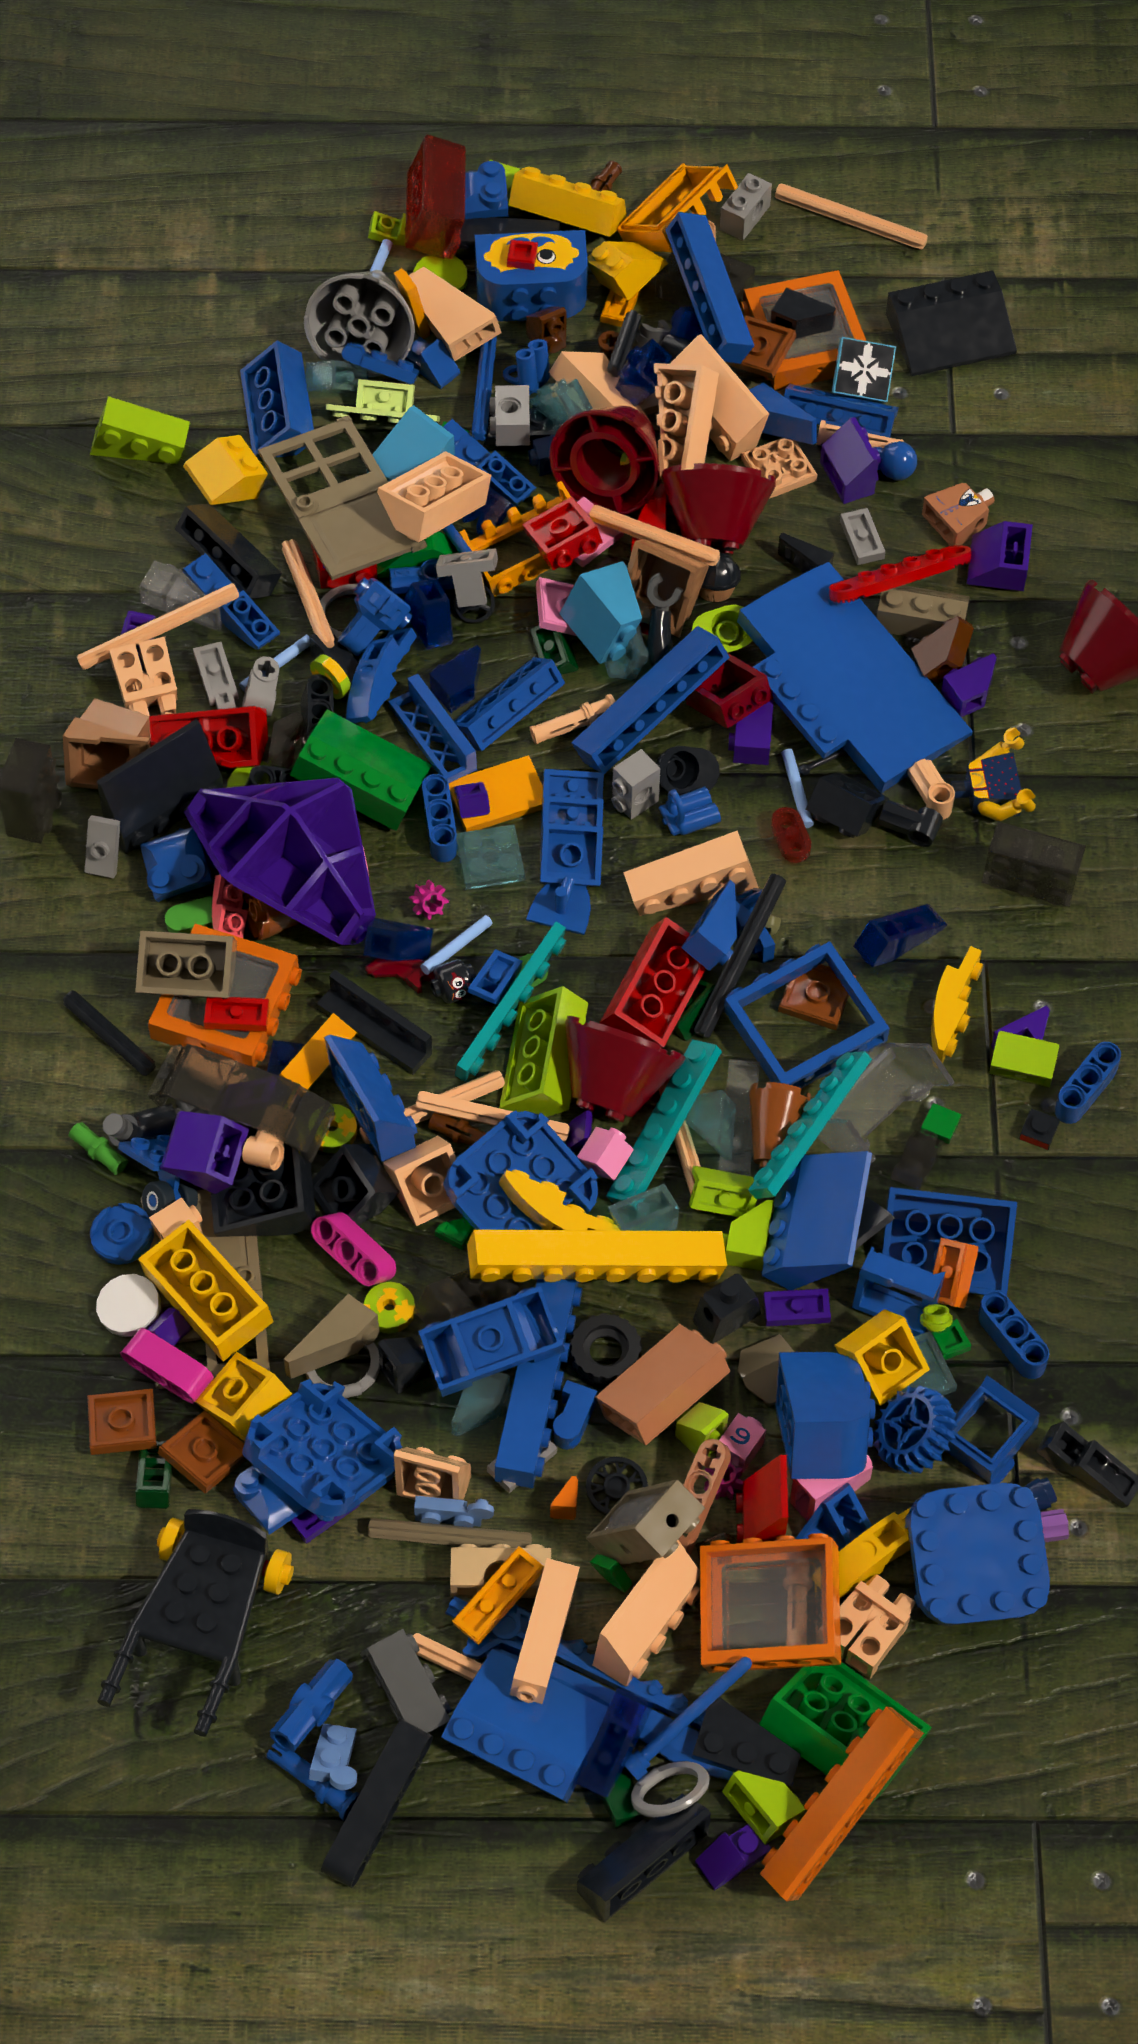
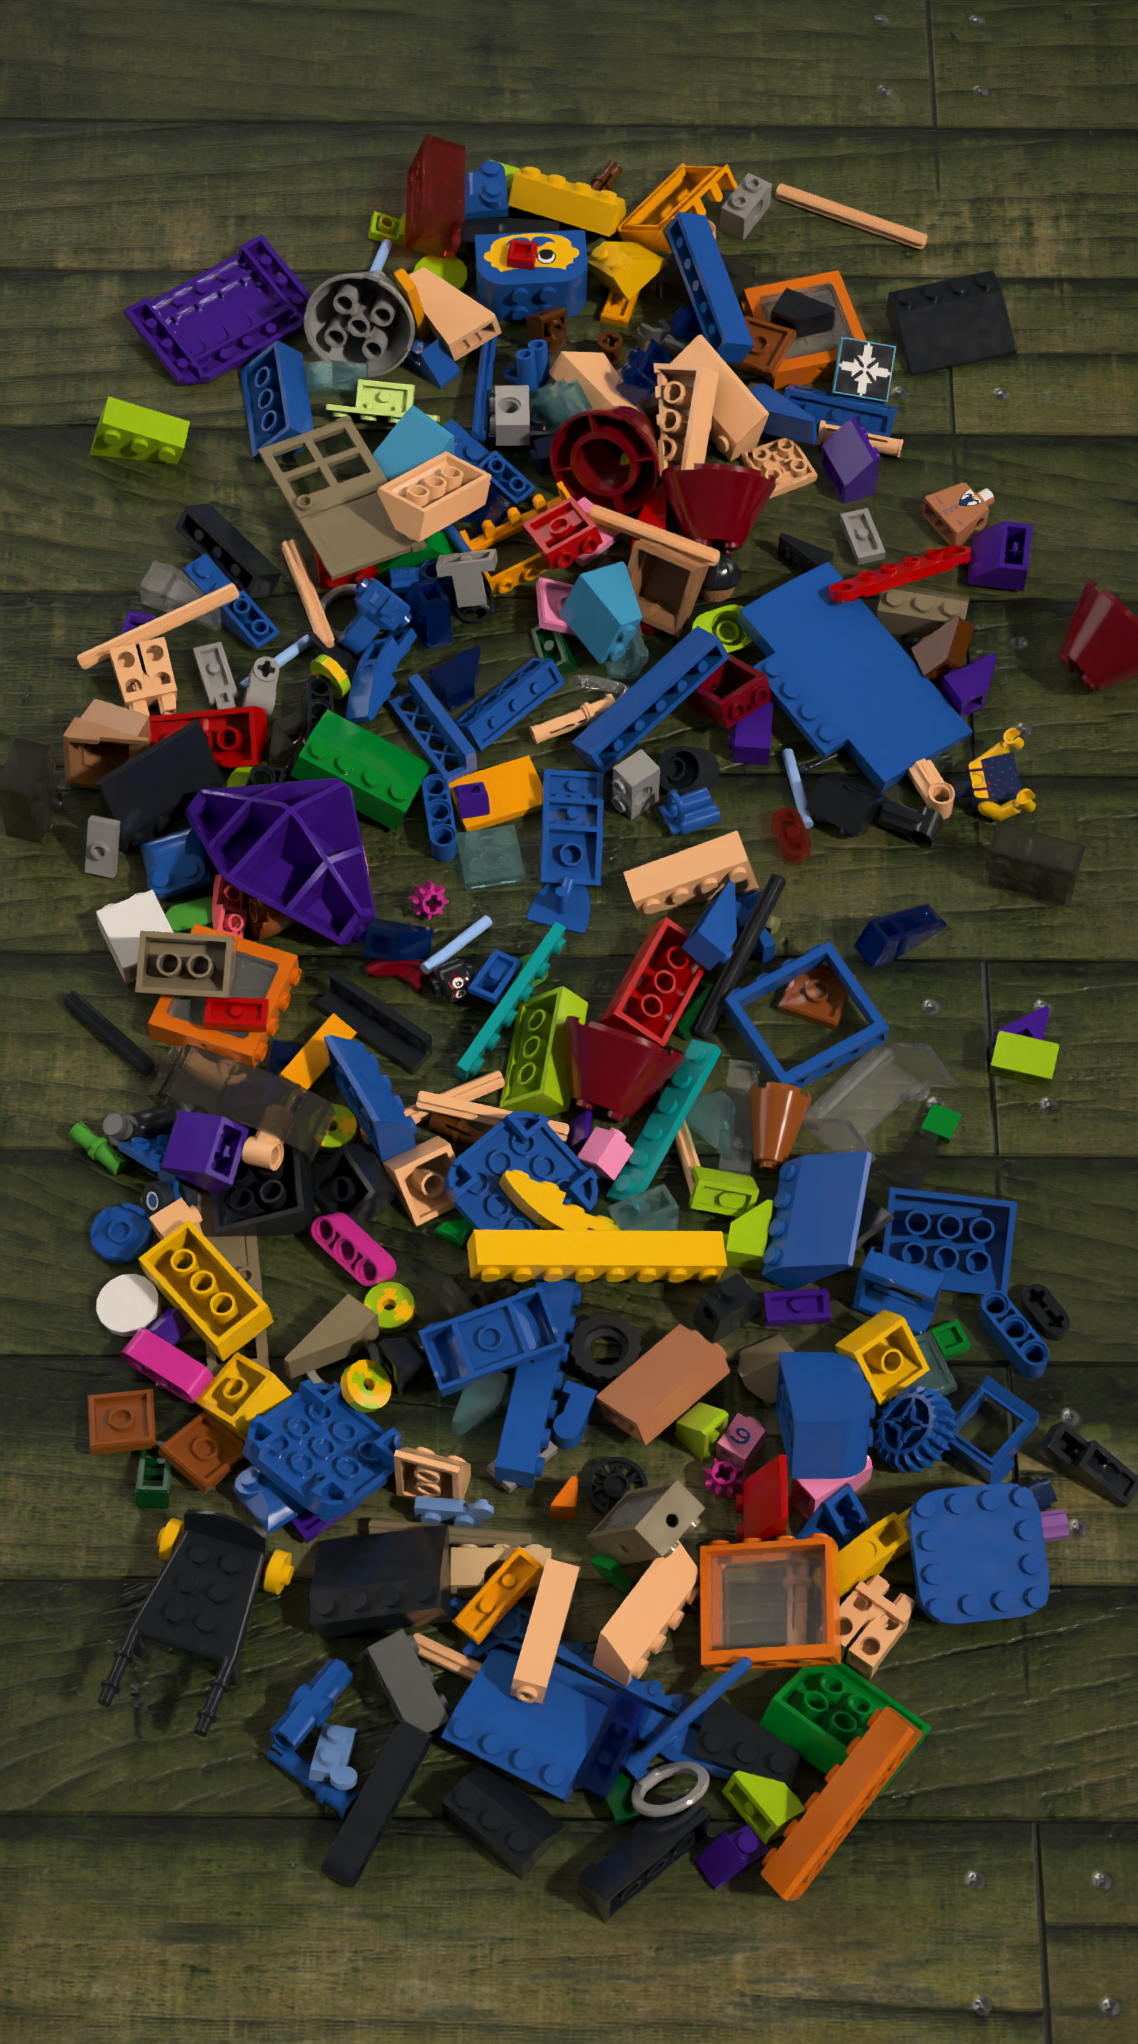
yellow slope [183,435,268,505] -> none
blue hinge [341,342,419,384] -> none
black axle [607,310,642,377] -> none
black piece [647,572,684,667] -> none
nougat beam [678,1439,731,1556] -> none
teal plate [748,1051,872,1199] -> none
blue piece [876,441,917,481] -> none
lime plate [920,1304,953,1332] -> none
yellow slope [931,946,984,1066] -> none
orange slope [933,1238,979,1309] -> none
black plate [1019,1108,1060,1150] -> none
blue beam [1055,1042,1121,1124] -> none
none -> white brick [96,890,174,984]
none -> dark purple slope [124,234,311,385]
none -> black slope [310,1524,452,1639]
none -> yellow piece [340,1359,392,1413]
none -> black slope [442,1762,566,1880]
none -> clear piece [569,674,631,701]
none -> black beam [1021,1284,1070,1341]

